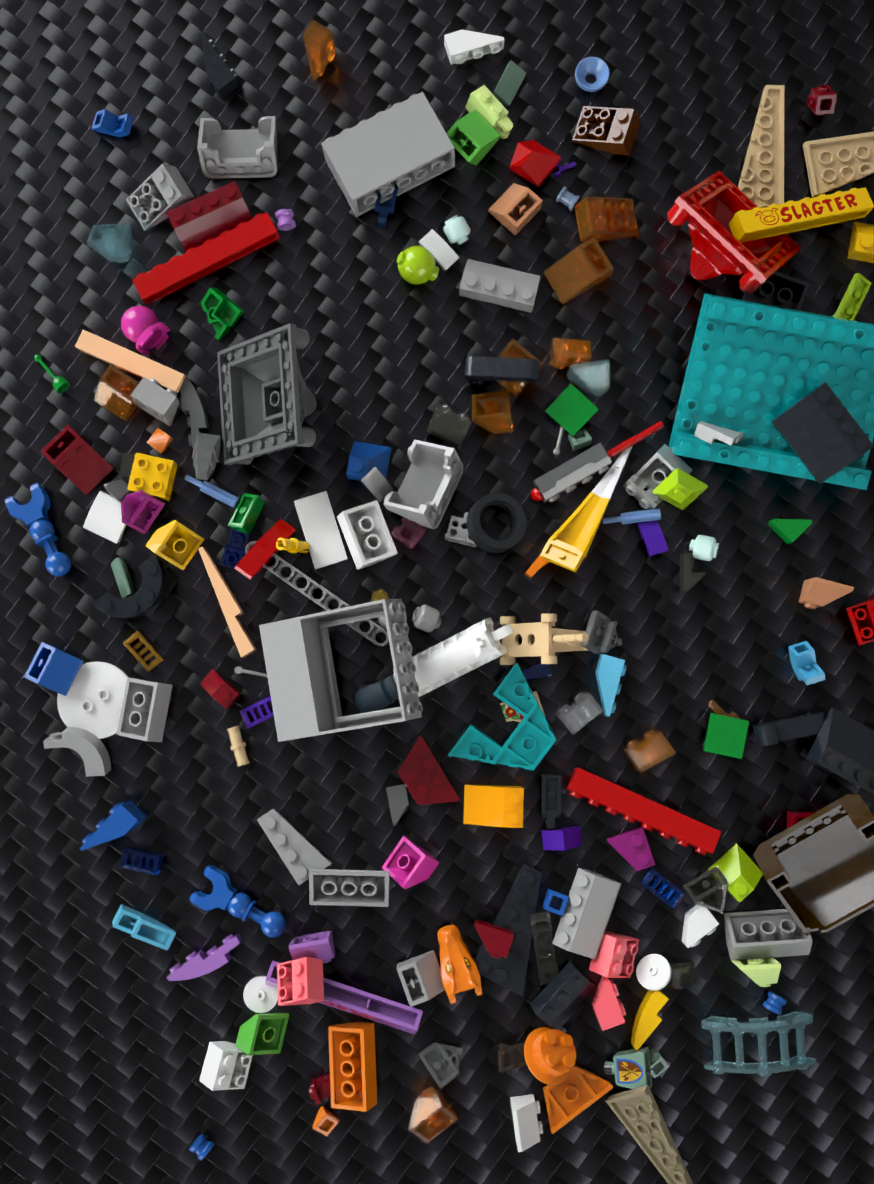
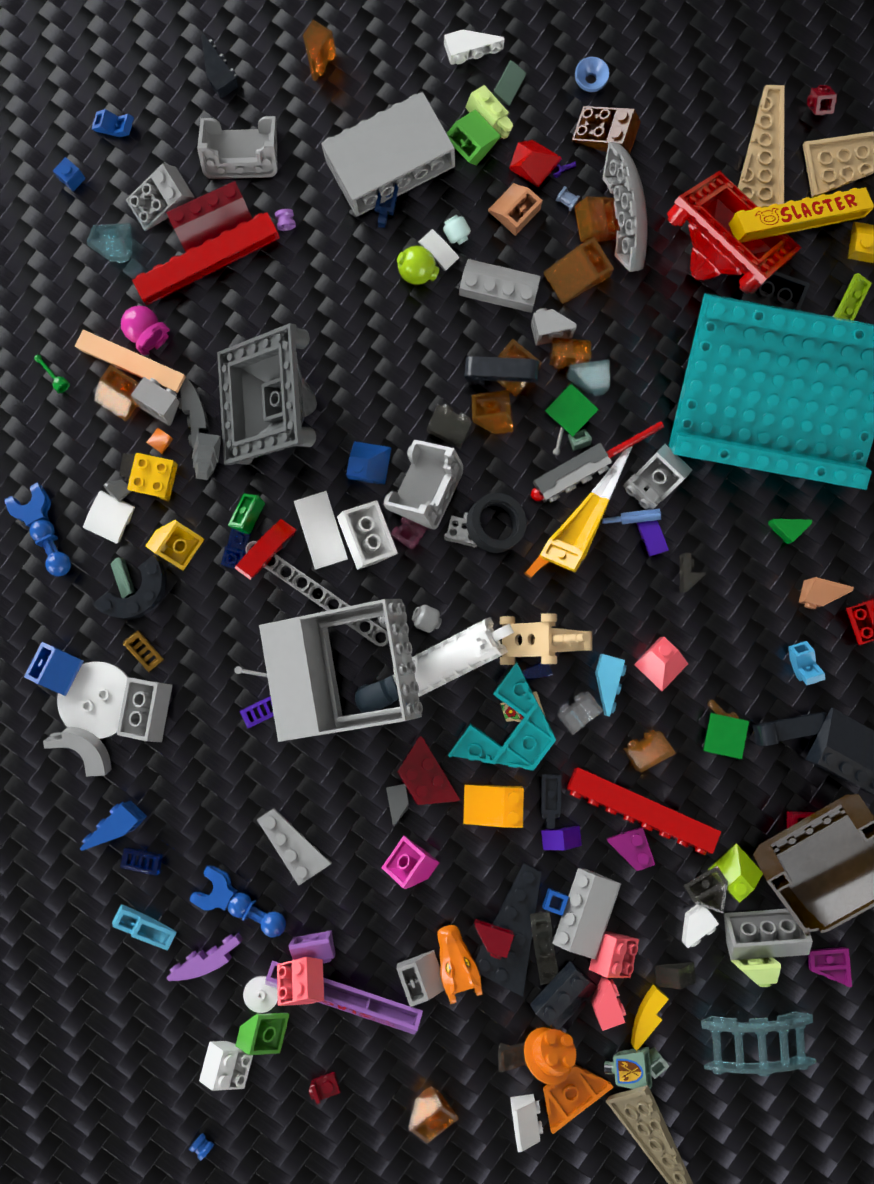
dark red slope [40,425,114,495] -> none
magenta slope [121,490,165,535] -> none
medium blue axle [185,475,239,508] -> none
light nougat slope [198,546,257,658] -> none
dark red slope [200,669,242,709] -> none
green slope [201,288,244,340] -> none
tan pin [227,726,249,767] -> none
yellow pin [276,538,310,554] -> none
light grey slope [309,869,390,907] -> none
orange slope [312,1106,340,1136] -> none
orange slope [328,1022,377,1112] -> none
light grey slope [361,467,393,502] -> none
clear yellow arm [371,589,389,602] -> none
dark grey slope [418,1042,463,1089] -> none
dark grey slope [581,611,623,654] -> none
white piece [636,954,672,991] -> none
clear blue slope [640,868,685,909] -> none
lime slope [652,468,708,510] -> none
light aqua head [689,535,719,561] -> none
slope [694,421,745,446] -> none
blue wheel [762,991,787,1015] -> none
black slope [771,382,874,484] -> none
none -> blue brick [53,157,86,192]
none -> light grey slope [531,308,576,346]
none -> light grey brick [602,142,648,272]
none -> coral slope [634,637,688,691]
none -> magenta wing [808,947,852,987]

